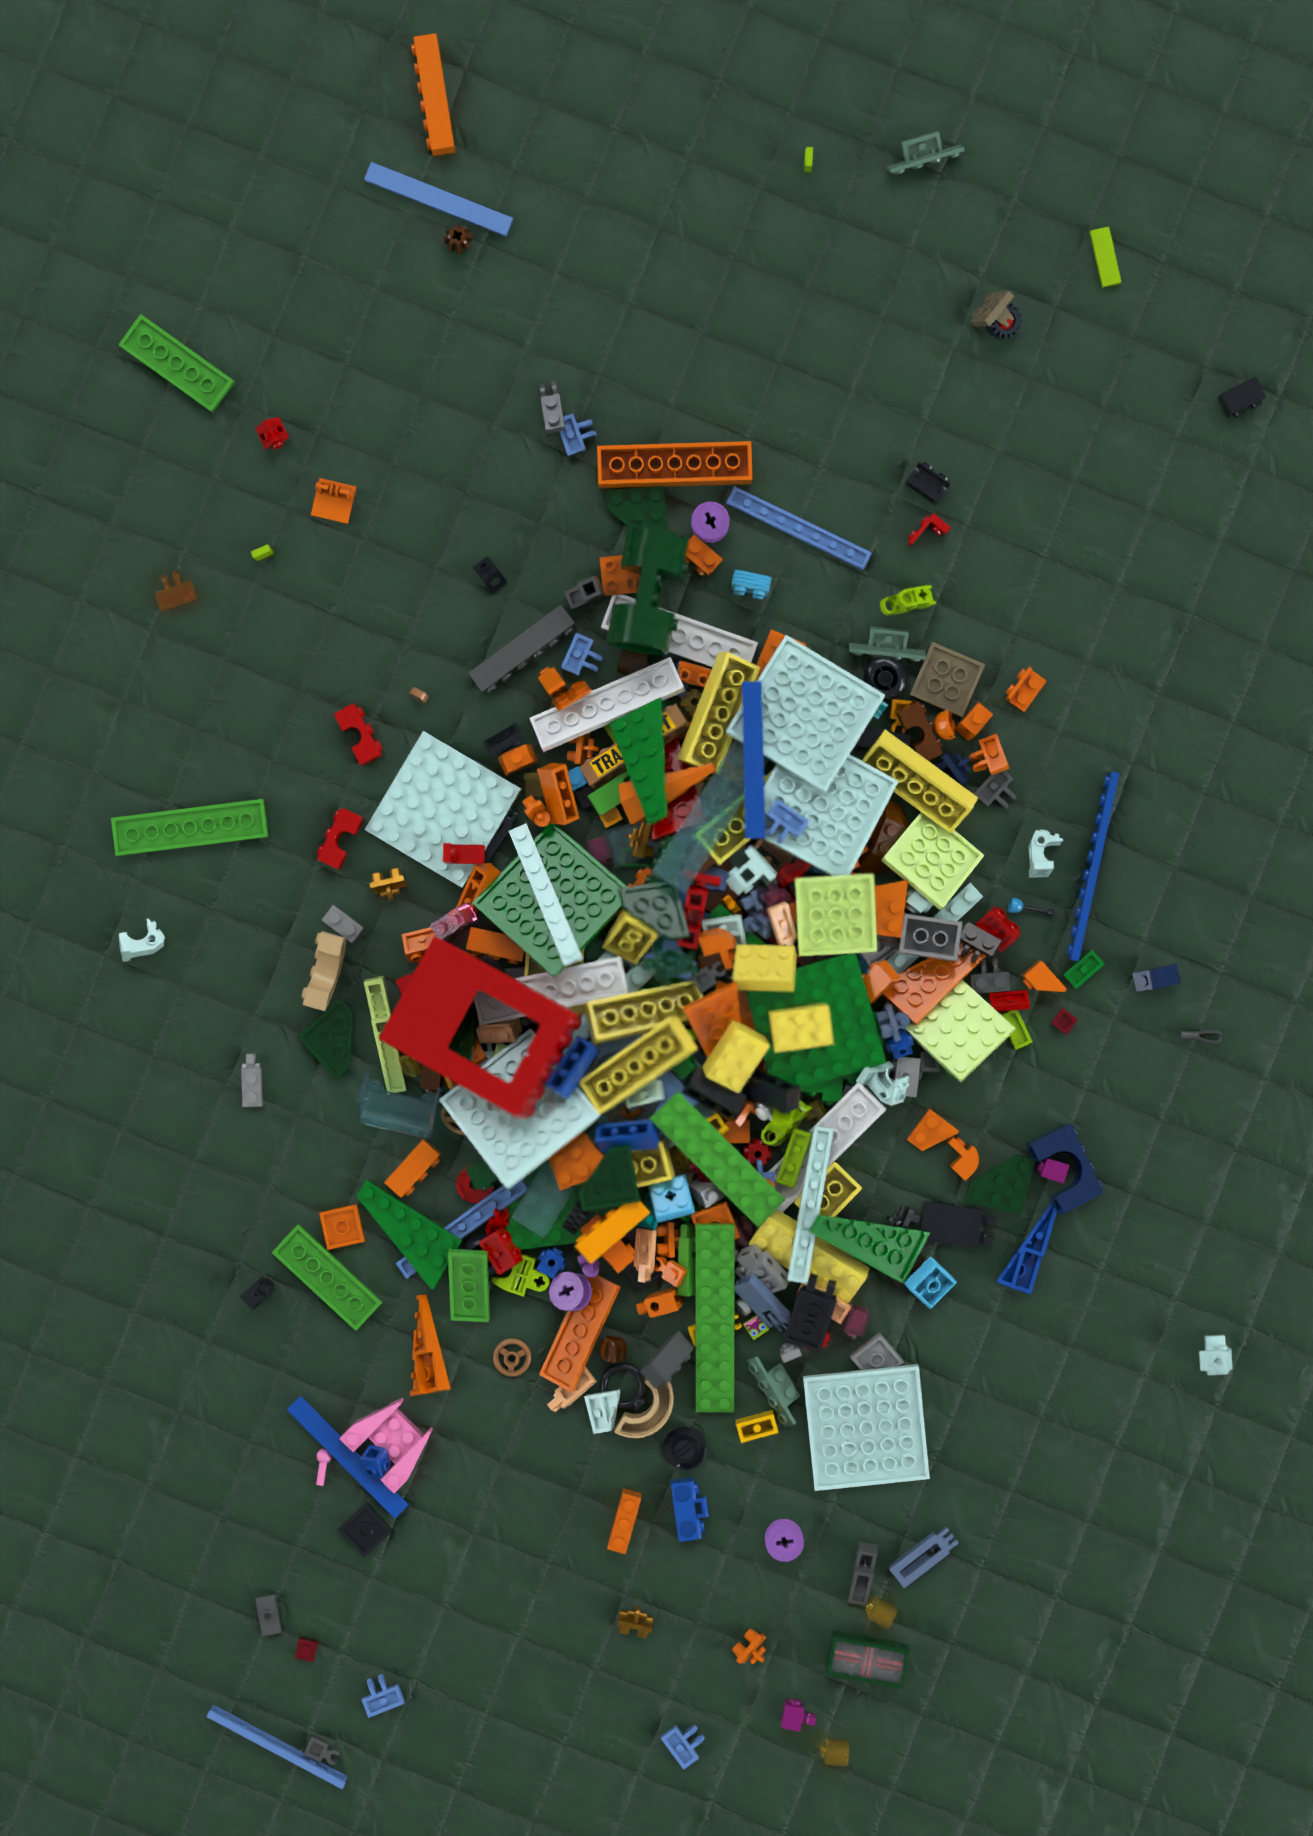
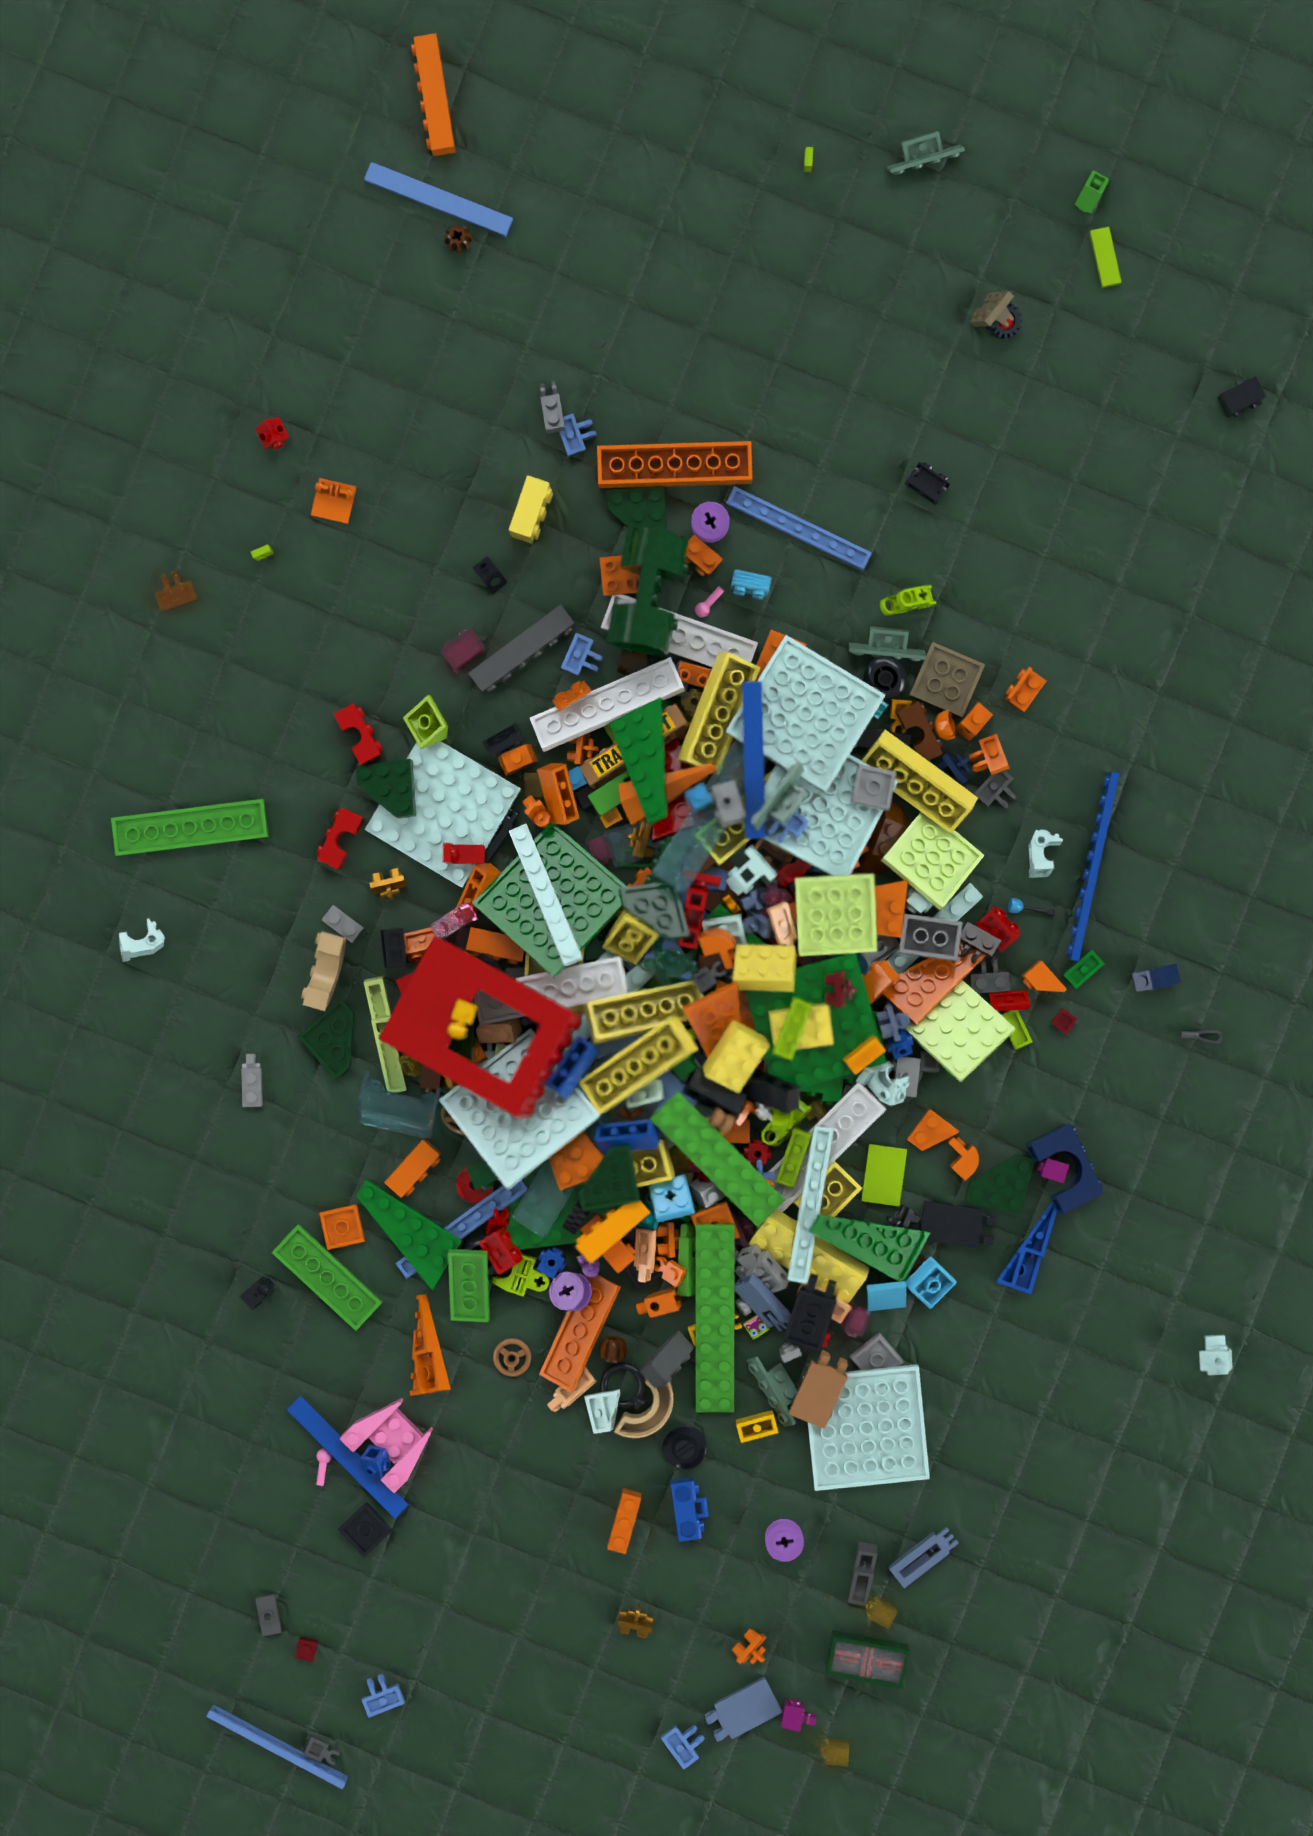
bright green plate [118,314,235,413] -> none
medium nougat tile [409,687,429,703] -> none
orange slope [538,667,567,698] -> none
dark grey brick [564,576,605,610] -> none
red bracket [907,513,951,547] -> none
none -> dark green plate [356,759,416,819]
none -> black hinge [380,928,407,969]
none -> lime slope [403,695,448,749]
none -> clear pink brick [441,629,486,672]
none -> yellow plate [448,1000,478,1039]
none -> light yellow brick [509,475,553,544]
none -> dark azure brick [685,783,712,814]
none -> bright pink bar [695,586,724,618]
none -> sand blue tile [704,1676,783,1742]
none -> medium nougat wheel [708,1108,735,1134]
none -> light grey brick [709,780,746,828]
none -> sand green bracket [751,761,808,831]
none -> lime tile [773,997,812,1060]
none -> medium nougat tile [789,1350,848,1429]
none -> dark red hips [825,970,857,1008]
none -> light orange panel [843,1035,886,1075]
none -> light grey plate [850,764,896,811]
none -> lime tile [861,1144,907,1206]
none -> medium azure tile [867,1281,906,1311]
none -> bright green slope [1074,170,1109,213]

